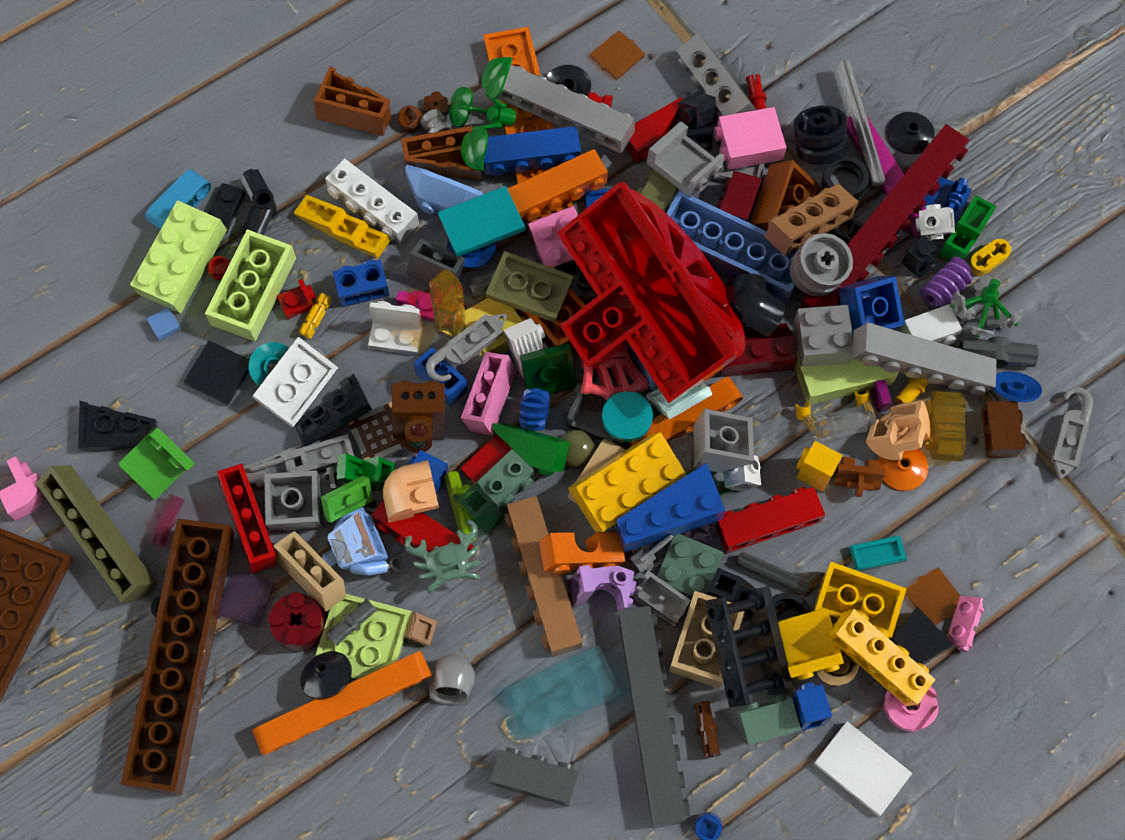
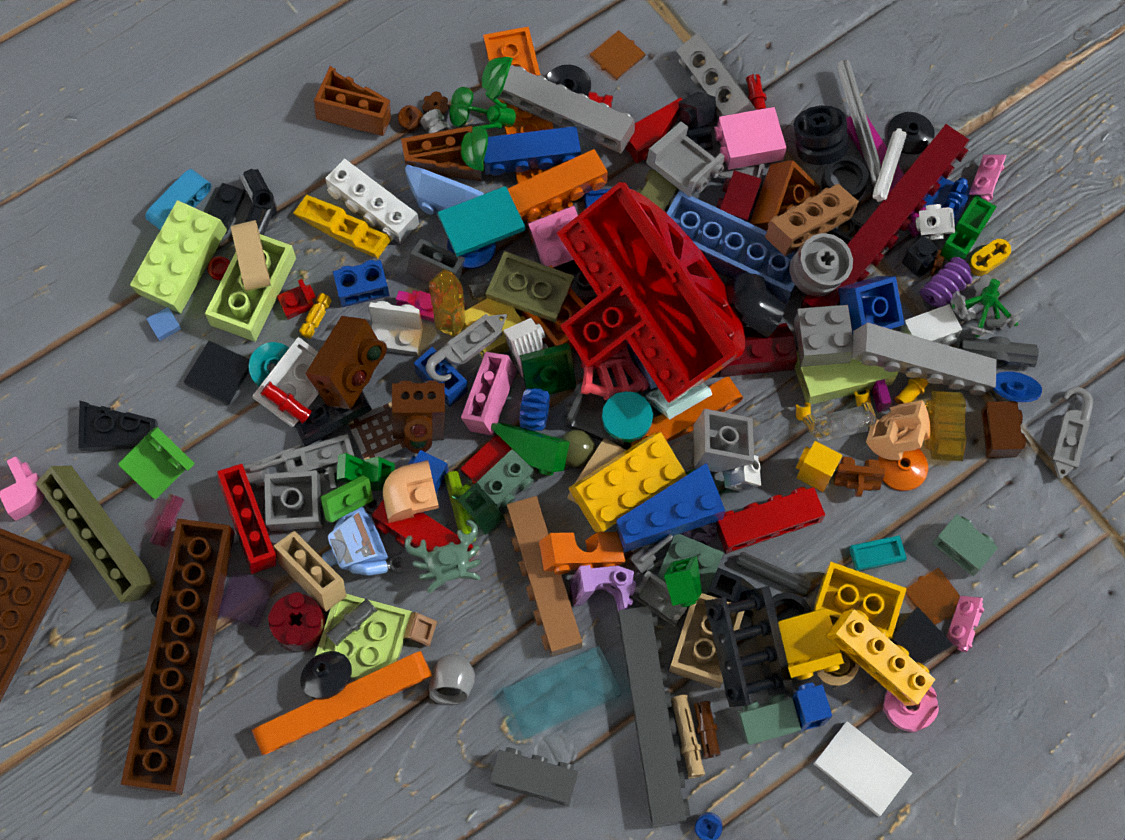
none -> tan beam [231,220,271,291]
none -> red pin [260,381,312,424]
none -> reddish brown piece [305,316,387,410]
none -> green slope [664,556,702,607]
none -> tan pin [671,695,705,779]
none -> white axle [872,128,906,202]
none -> reddish brown plant [931,249,945,276]
none -> sand green brick [932,514,999,577]
none -> bright pink hinge [969,154,1006,202]

